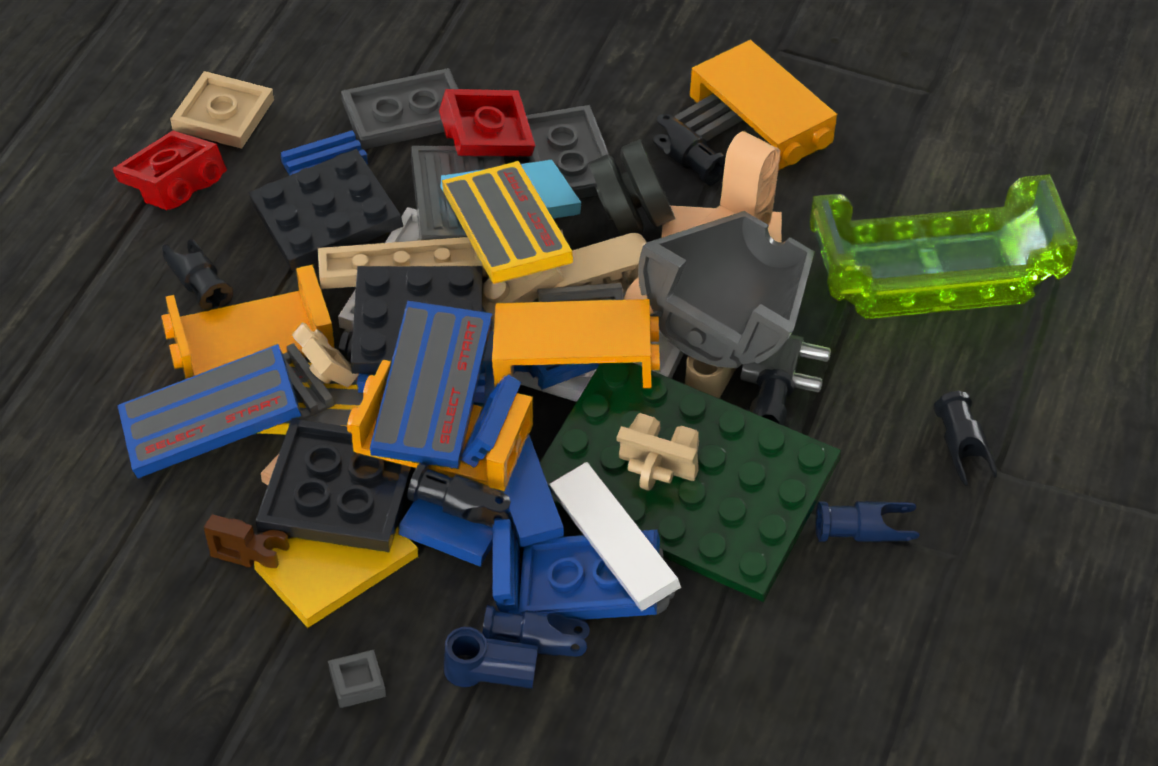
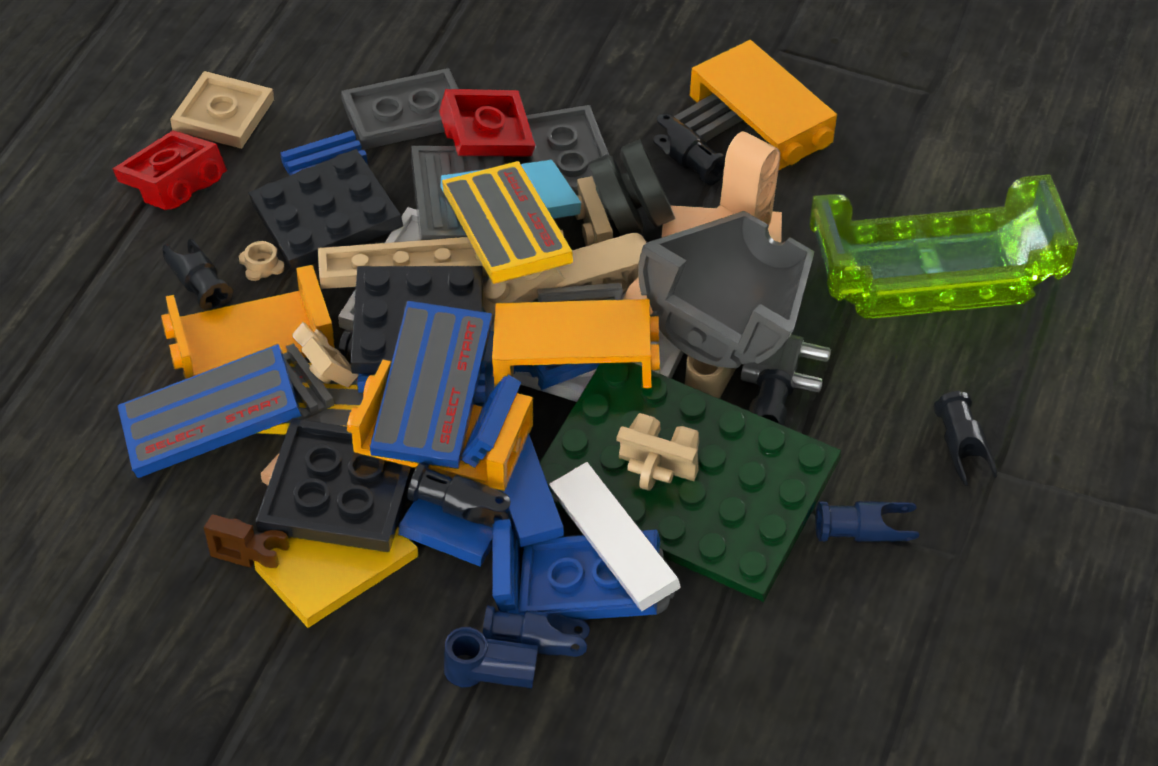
dark grey tile [328,650,386,708] -> none
none -> tan plate [239,241,285,281]
none -> tan plate [575,176,613,246]

